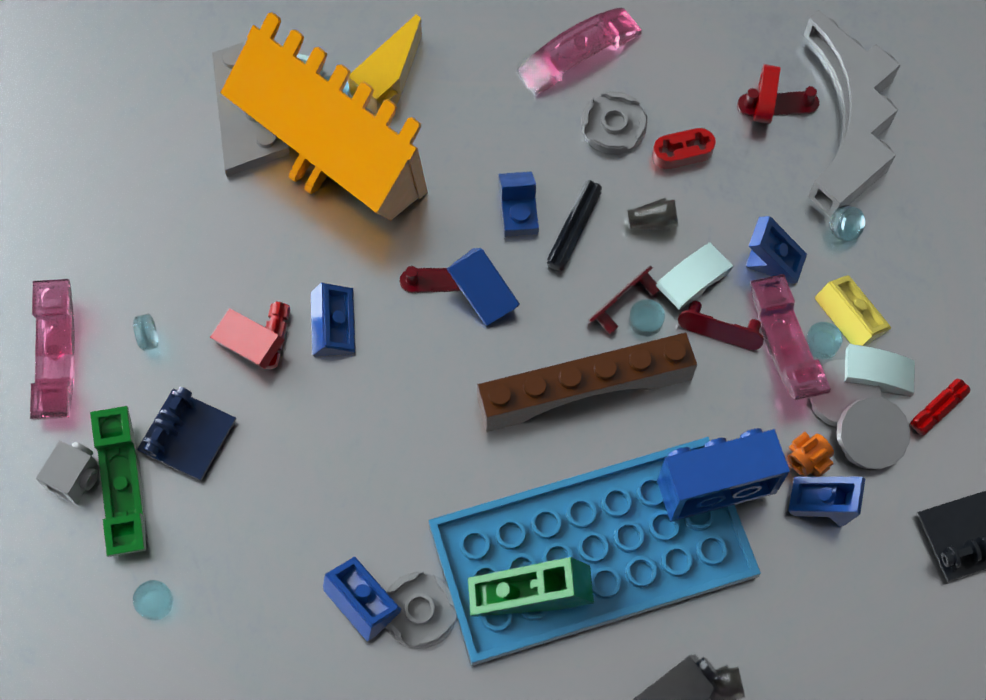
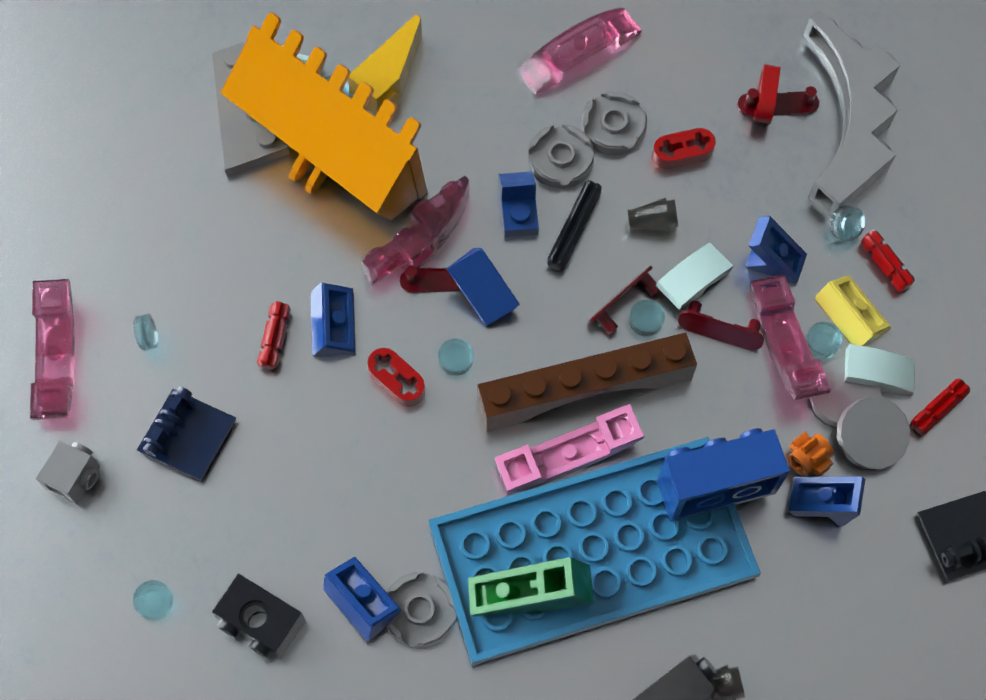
green slope [90,406,146,557] -> none
tile [210,308,284,369] -> none
none -> black brick [212,573,306,659]
none -> clear pink slope [362,176,469,286]
none -> red beam [367,348,425,407]
none -> clear light blue tile [438,338,474,376]
none -> bright pink slope [494,404,644,492]
none -> light grey tile [528,125,594,188]
none -> red axle [861,230,915,292]

